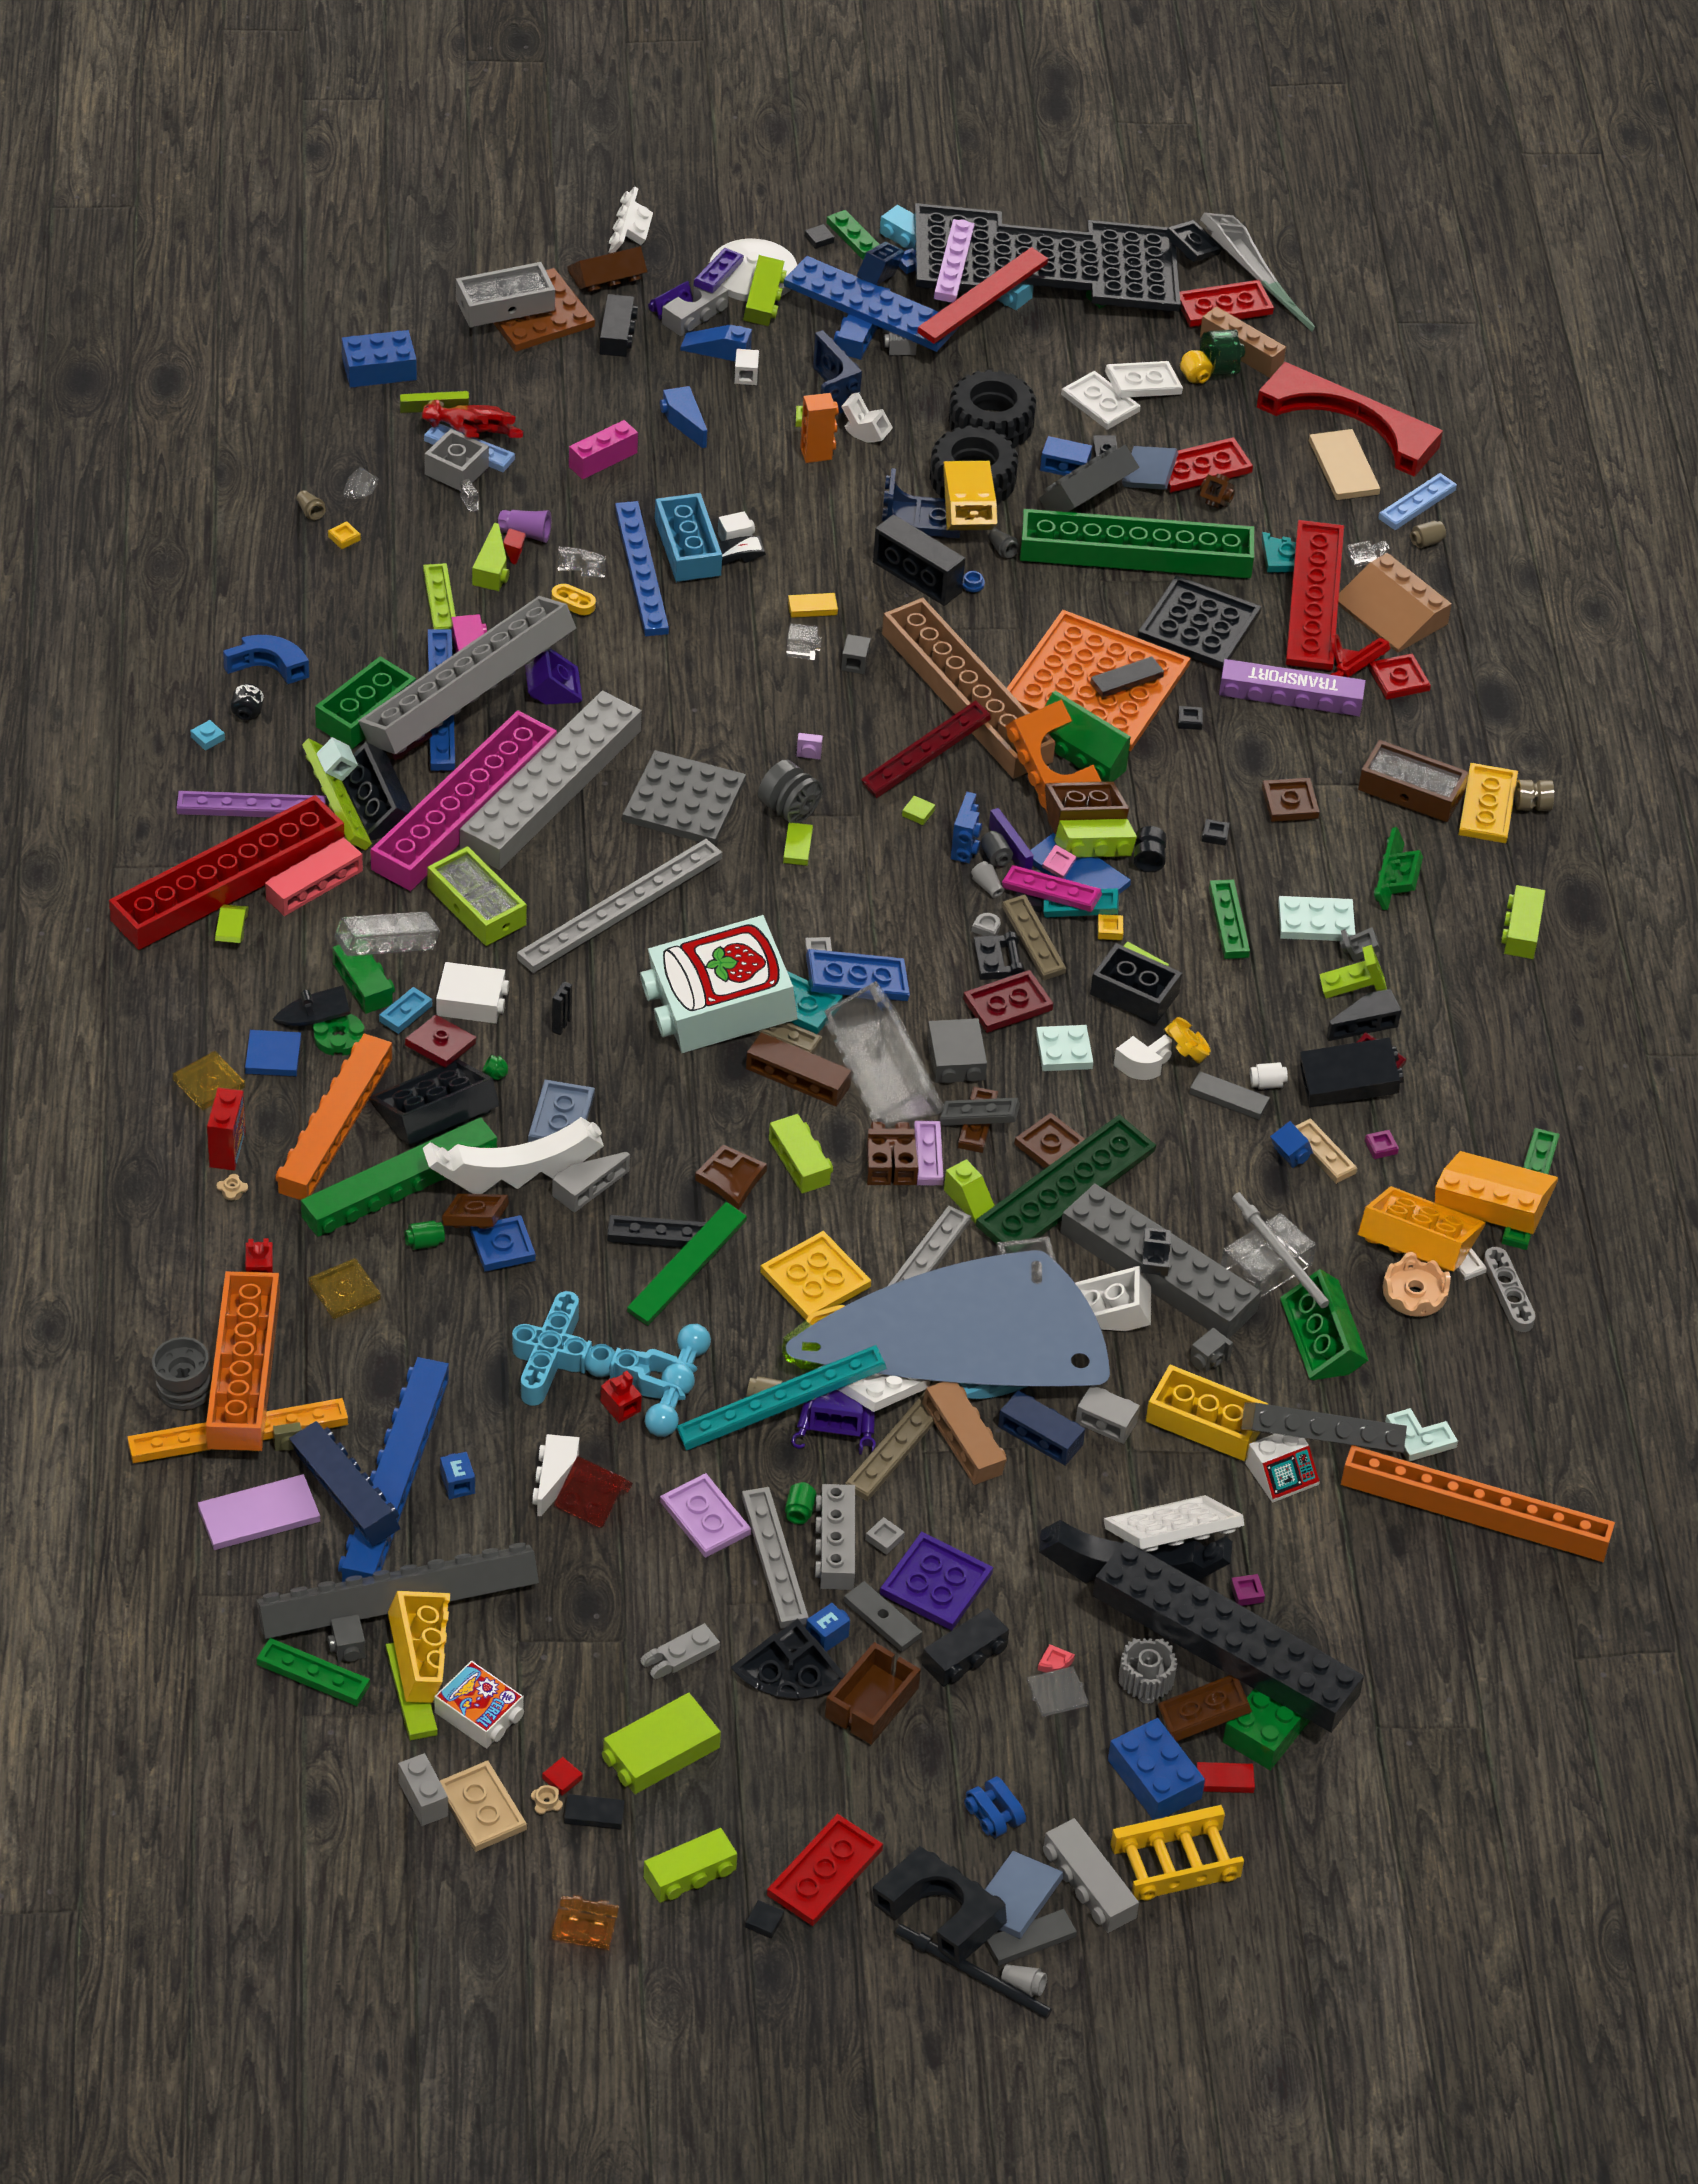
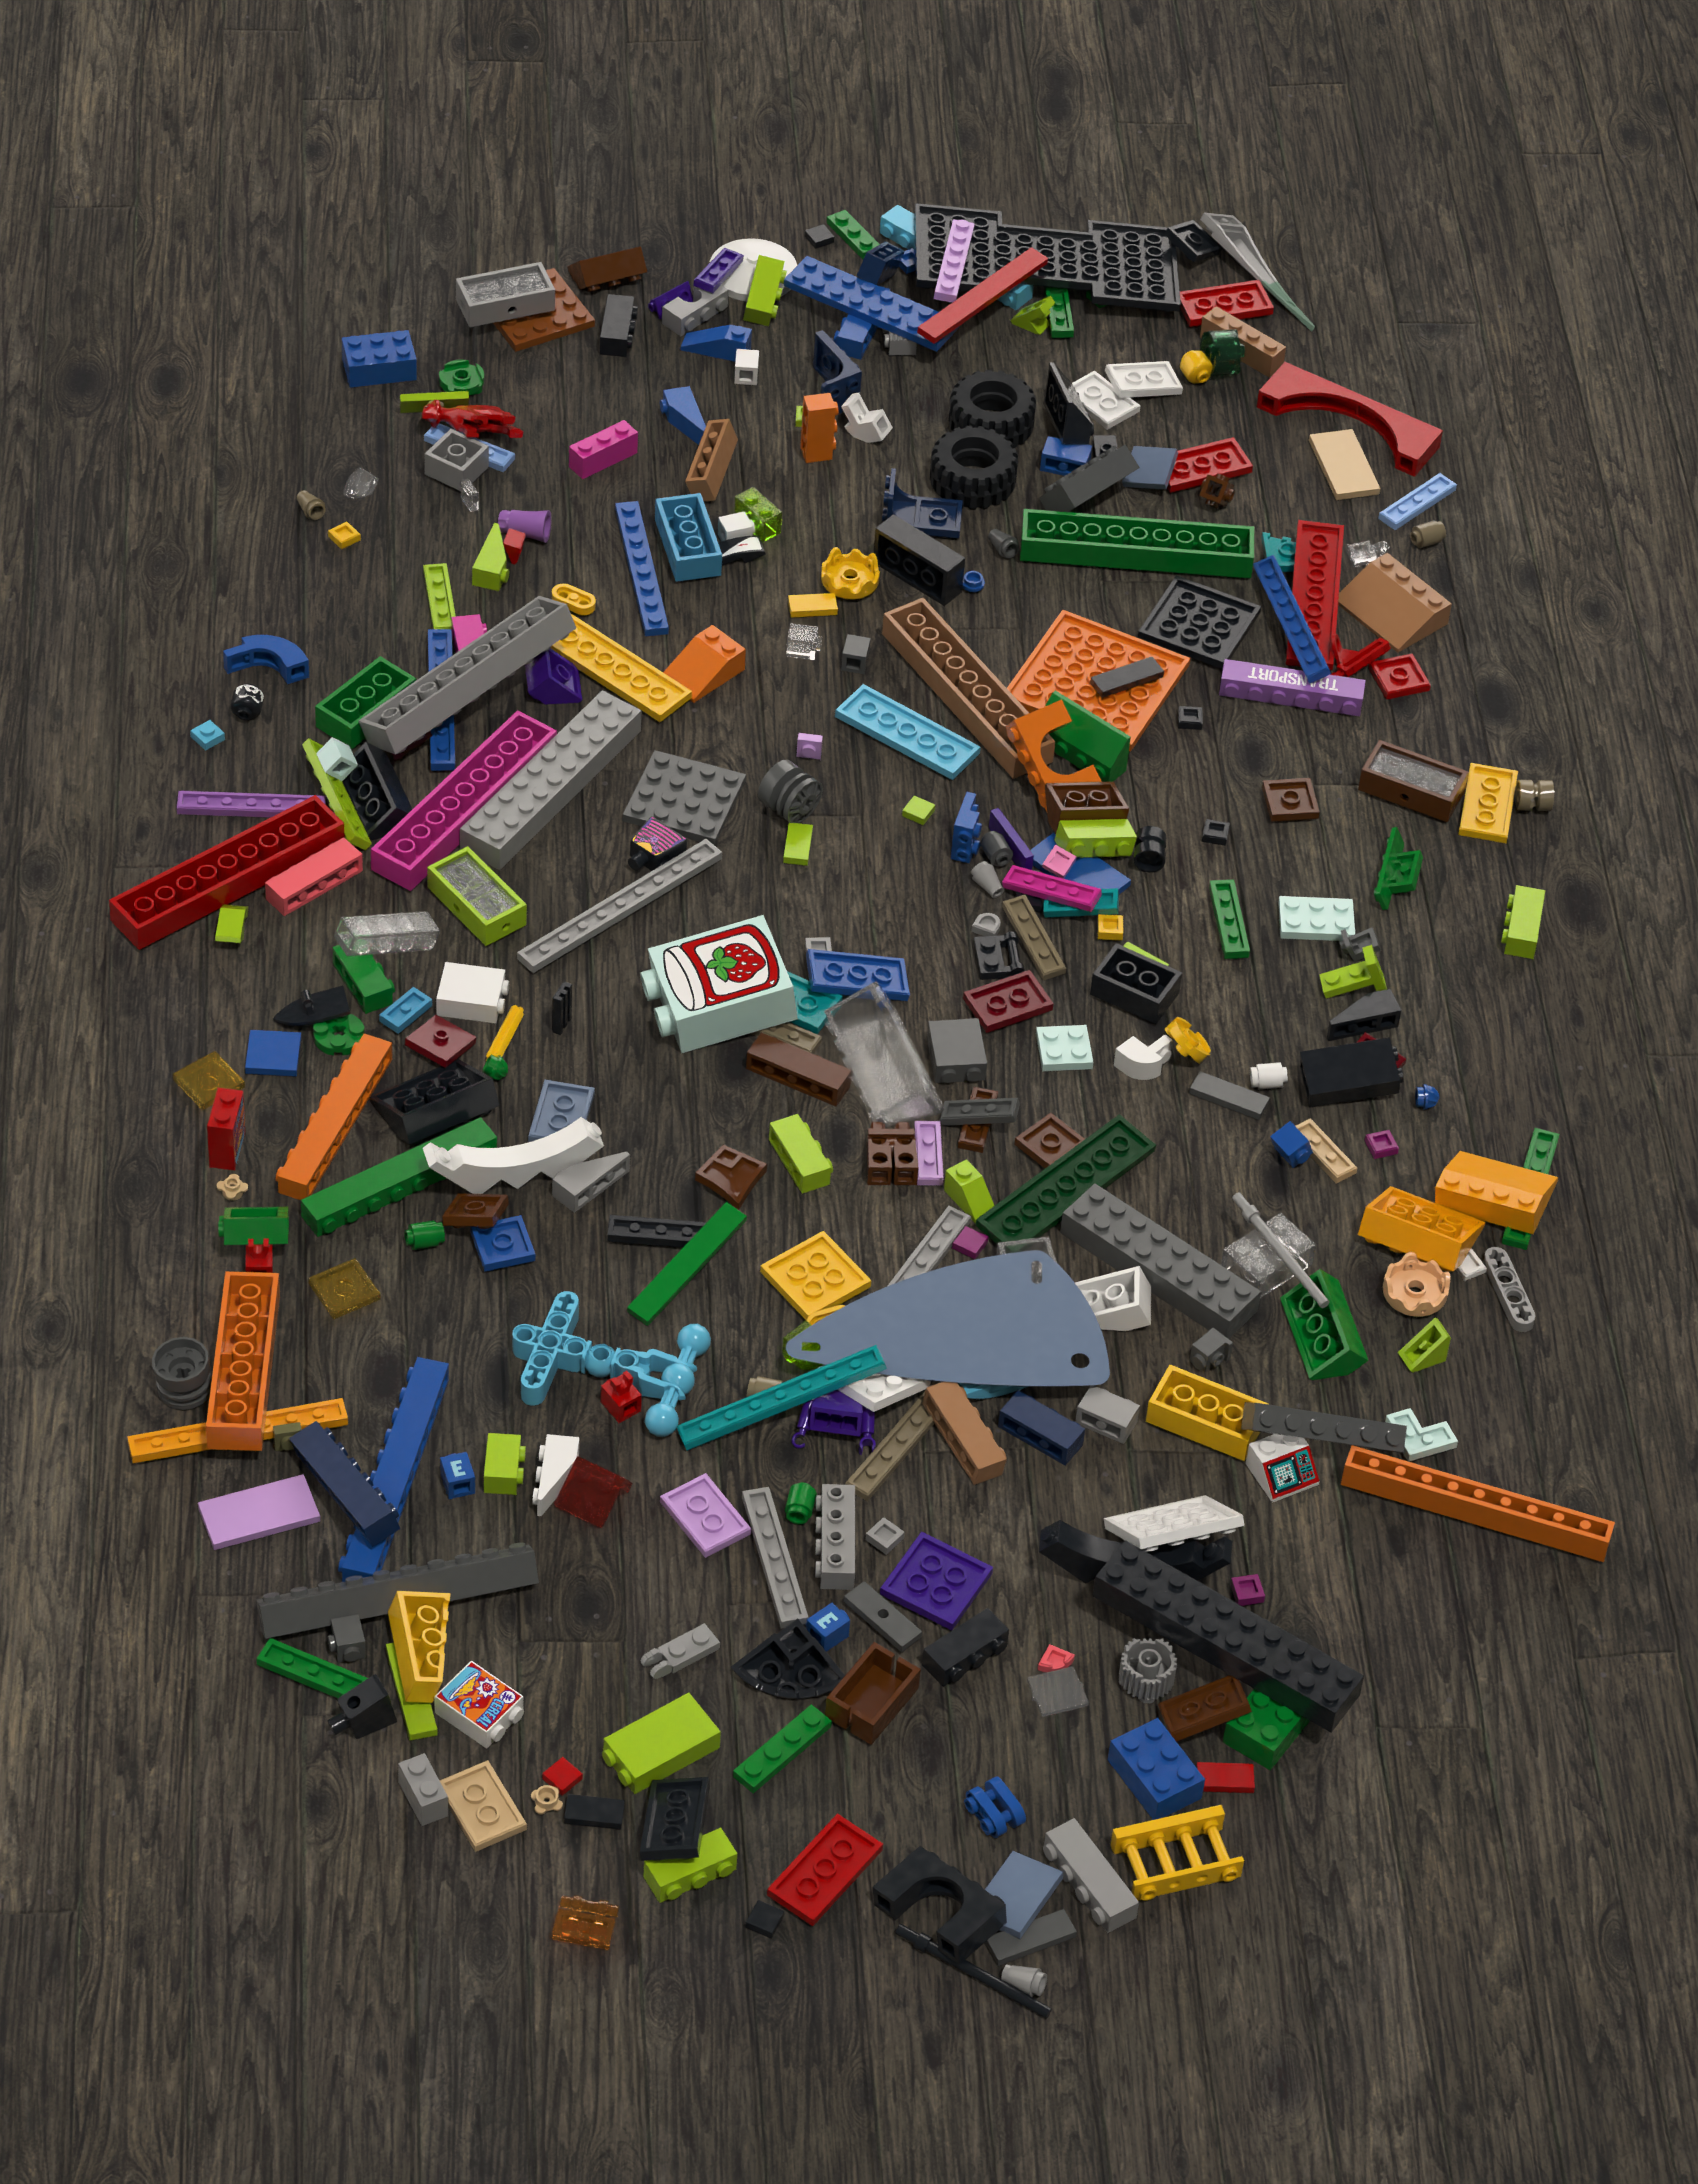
clear slope [558,547,606,577] -> none
white bracket [609,186,653,253] -> none
dark red tile [861,700,991,798] -> none
yellow slope [943,461,997,530] -> none
black slope [1141,1227,1171,1276] -> none
none -> green window [218,1207,289,1245]
none -> black torso [327,1674,397,1739]
none -> green plate [439,359,484,395]
none -> lime brick [484,1433,526,1495]
none -> yellow axle [486,1005,524,1061]
none -> yellow plate [551,614,692,722]
none -> black torso [628,816,687,871]
none -> black plate [640,1777,710,1861]
none -> orange slope [663,625,746,703]
none -> medium nougat brick [685,419,738,502]
none -> green plate [733,1704,832,1794]
none -> clear neon green brick [734,487,782,542]
none -> yellow plate [821,547,880,599]
none -> medium azure plate [835,684,981,780]
none -> magenta tile [952,1226,988,1259]
none -> lime slope [1010,296,1055,335]
none -> black slope [1043,362,1094,445]
none -> green plate [1045,288,1074,338]
none -> blue tile [1253,555,1331,684]
none -> lime slope [1398,1318,1451,1373]
none -> blue plate [1415,1084,1439,1110]

